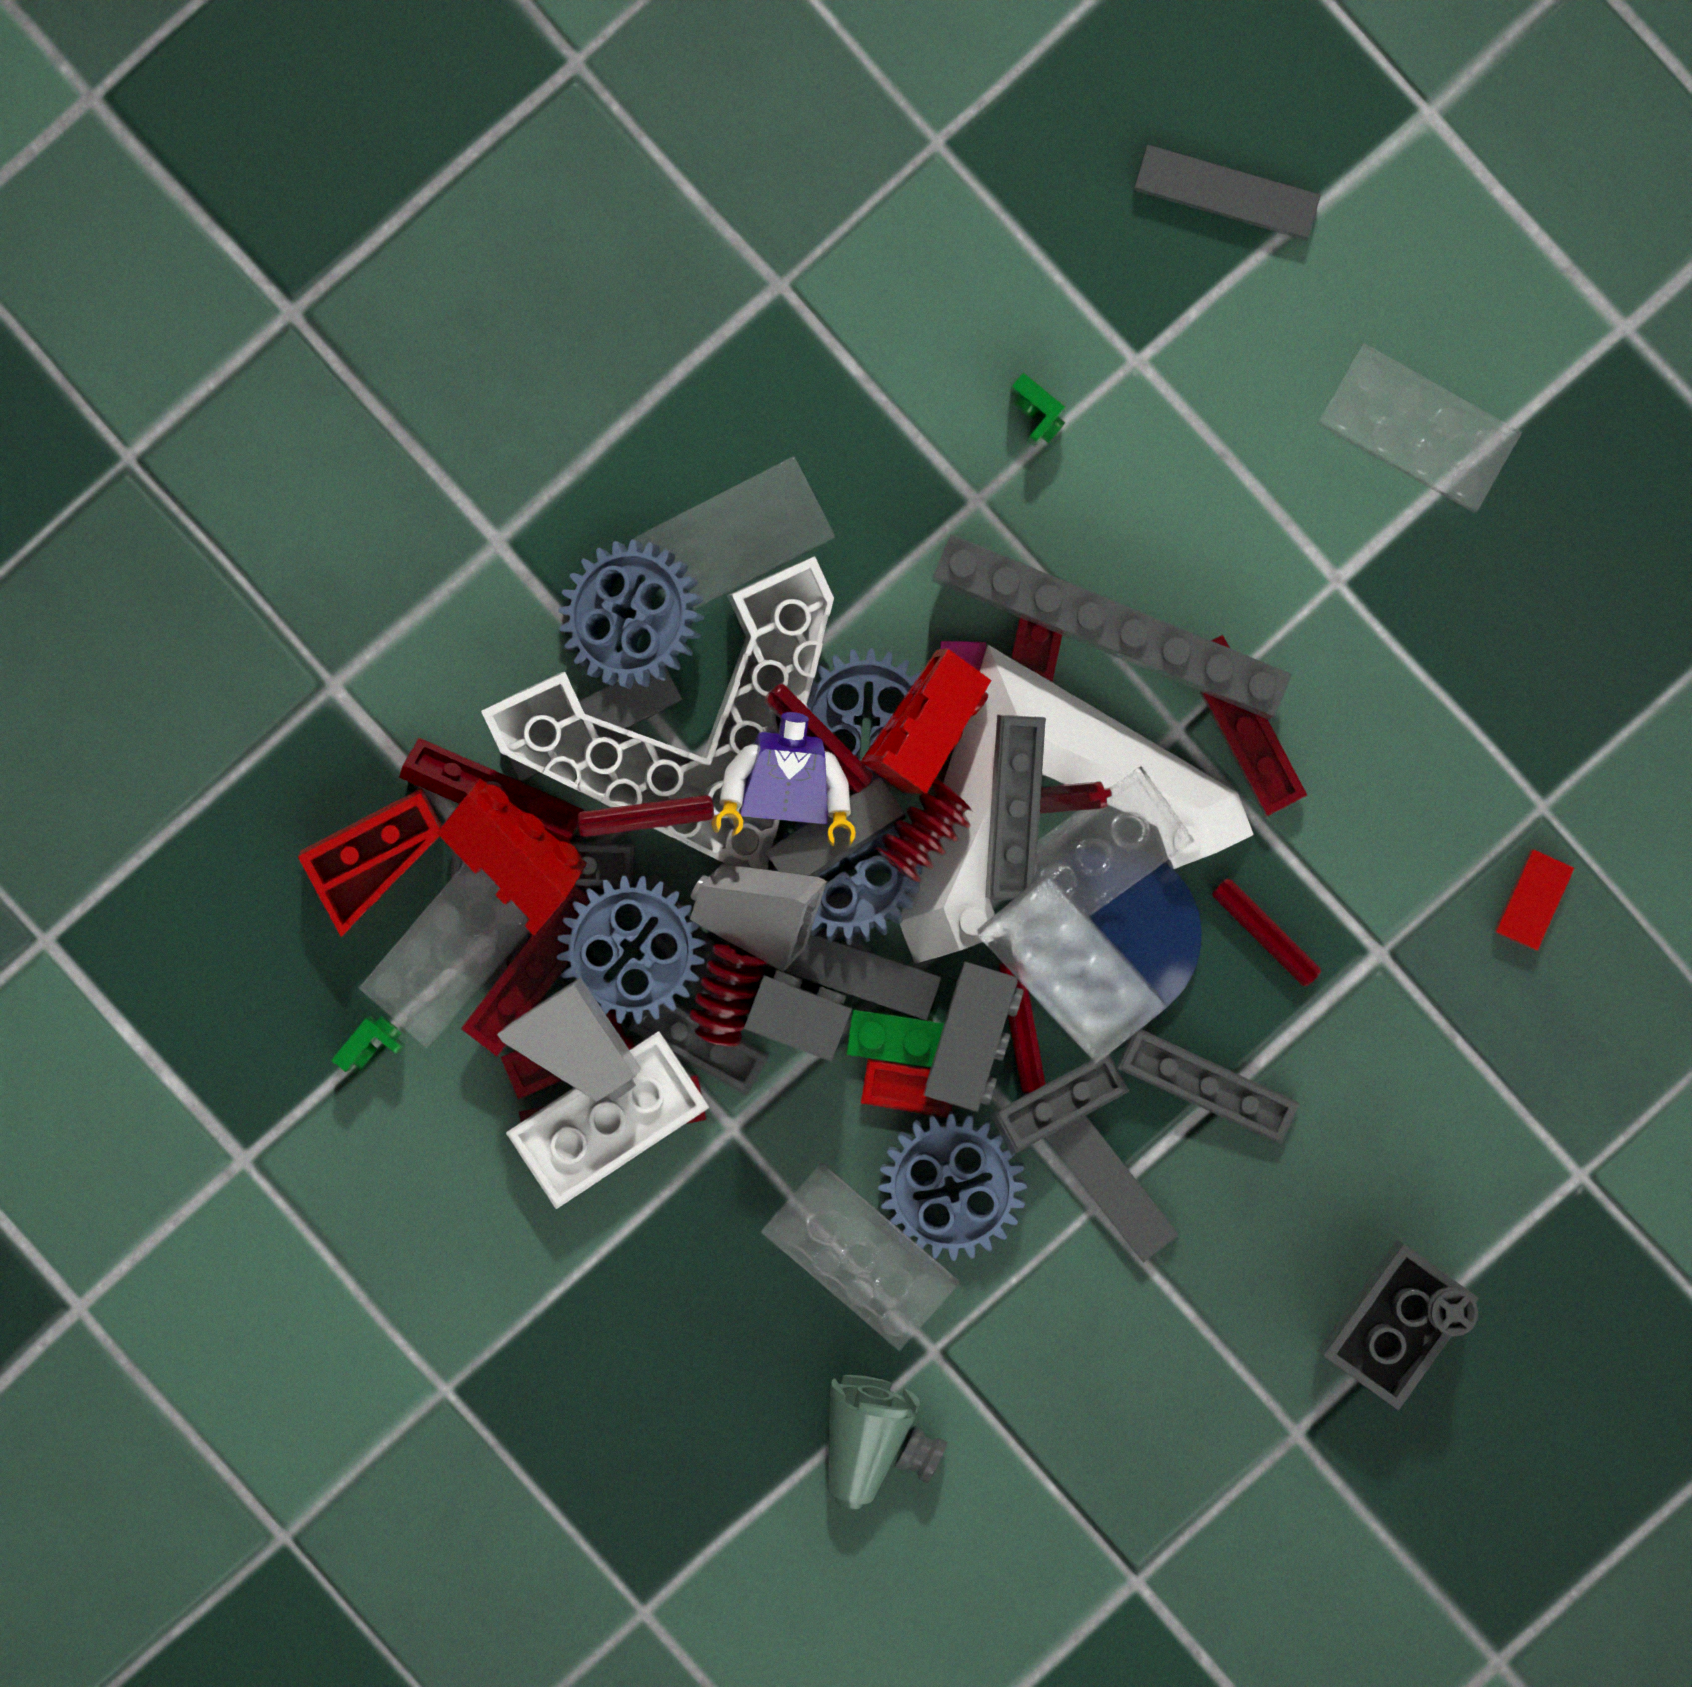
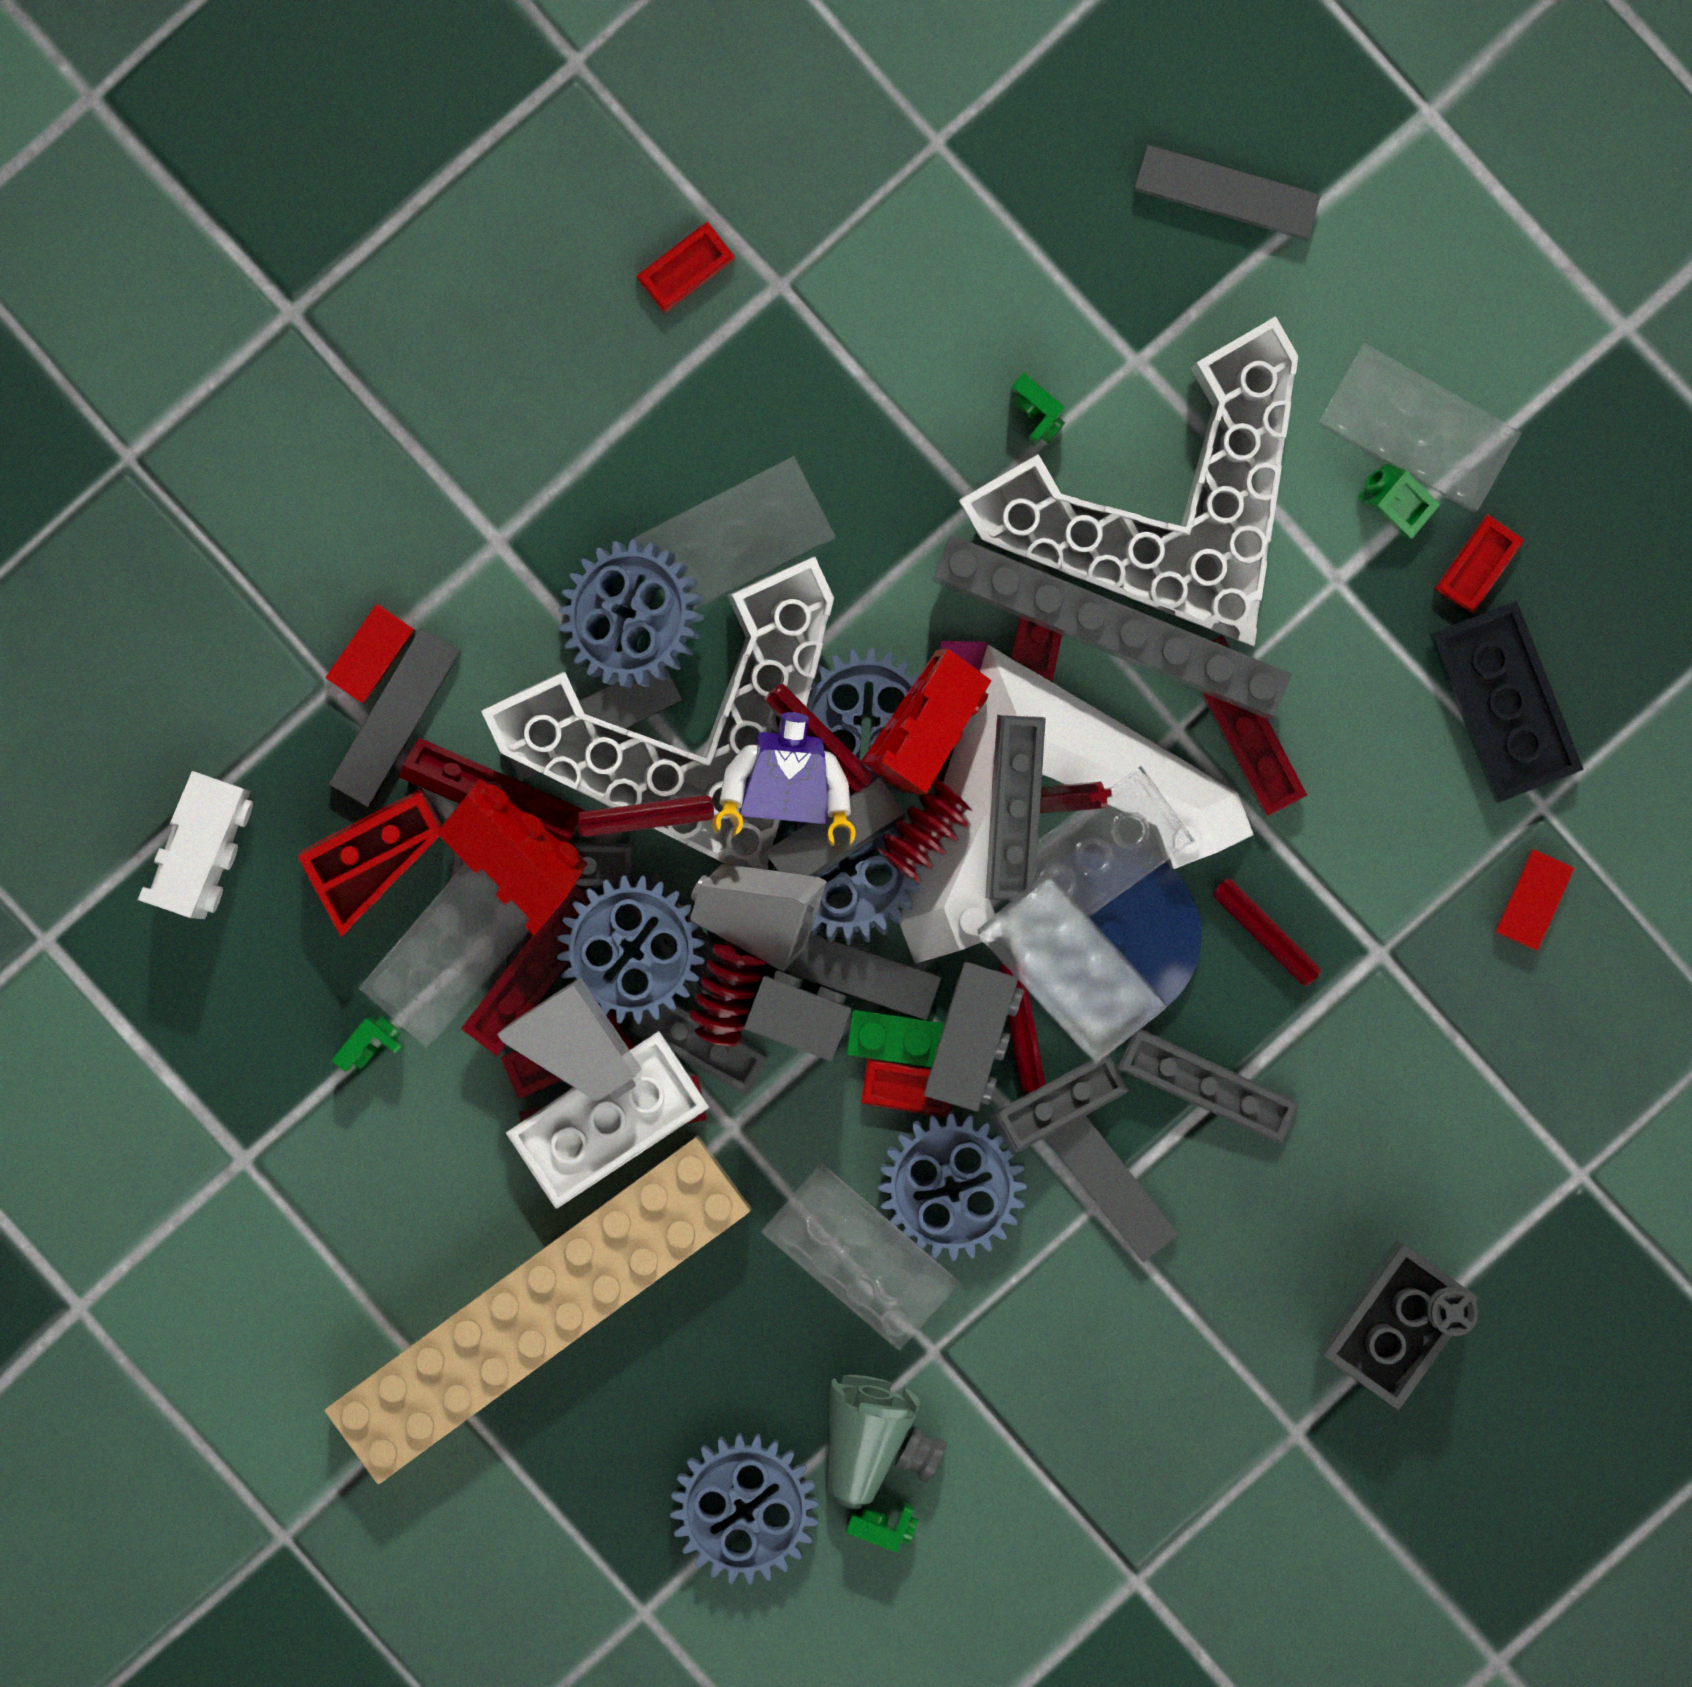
none -> white wedge [138,771,253,919]
none -> tan brick [324,1135,752,1485]
none -> red tile [325,604,416,705]
none -> dark grey tile [329,628,461,808]
none -> red tile [636,221,735,314]
none -> sand blue gear [670,1433,819,1584]
none -> green bracket [845,1502,918,1553]
none -> white wedge [959,316,1298,647]
none -> green bracket [1358,464,1440,539]
none -> black plate [1430,601,1584,803]
none -> red tile [1434,514,1524,615]

